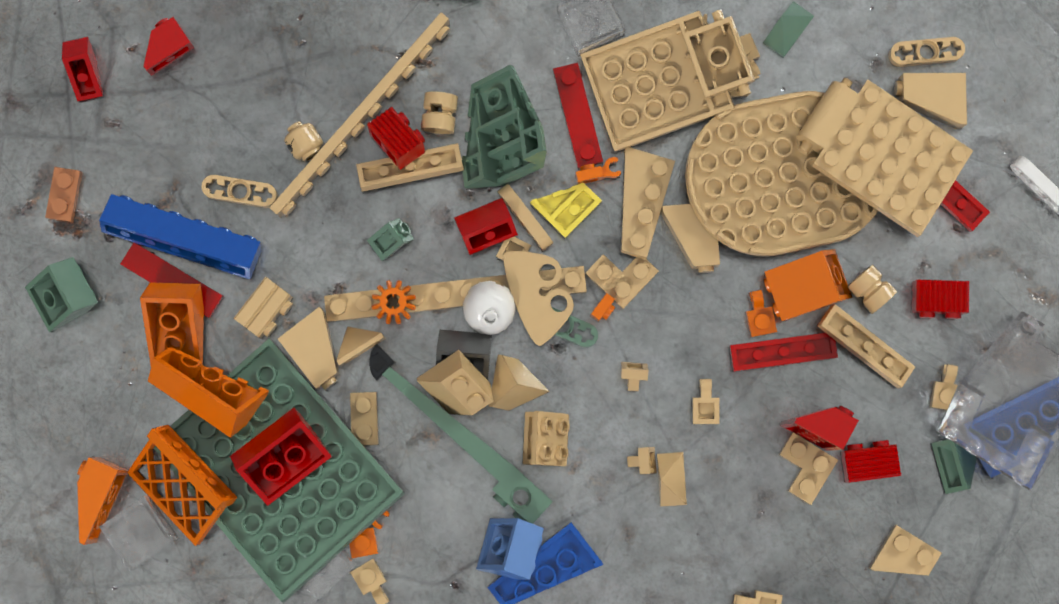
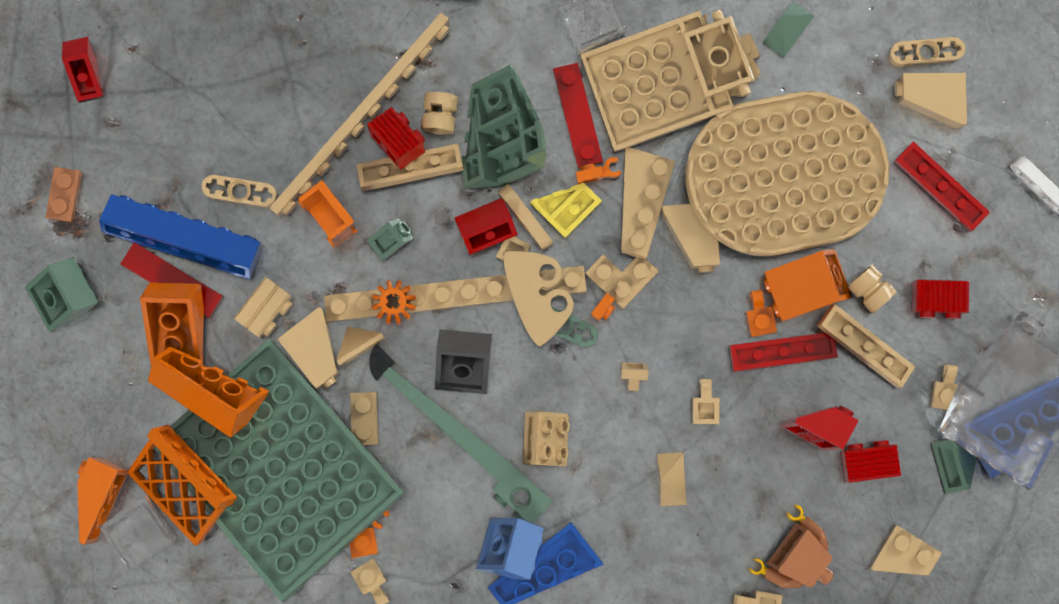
red slope [144,17,194,76] -> none
red slope [230,407,332,506] -> none
tan head [284,121,323,162] -> none
tan slope [417,350,494,415] -> none
white cylinder [463,281,515,335] -> none
tan slope [488,355,550,411] -> none
tan tile [627,447,656,474] -> none
tan plate [778,432,838,505] -> none
tan plate [797,78,973,237] -> none
none -> orange piece [298,180,358,249]
none -> nougat torso [749,505,833,588]

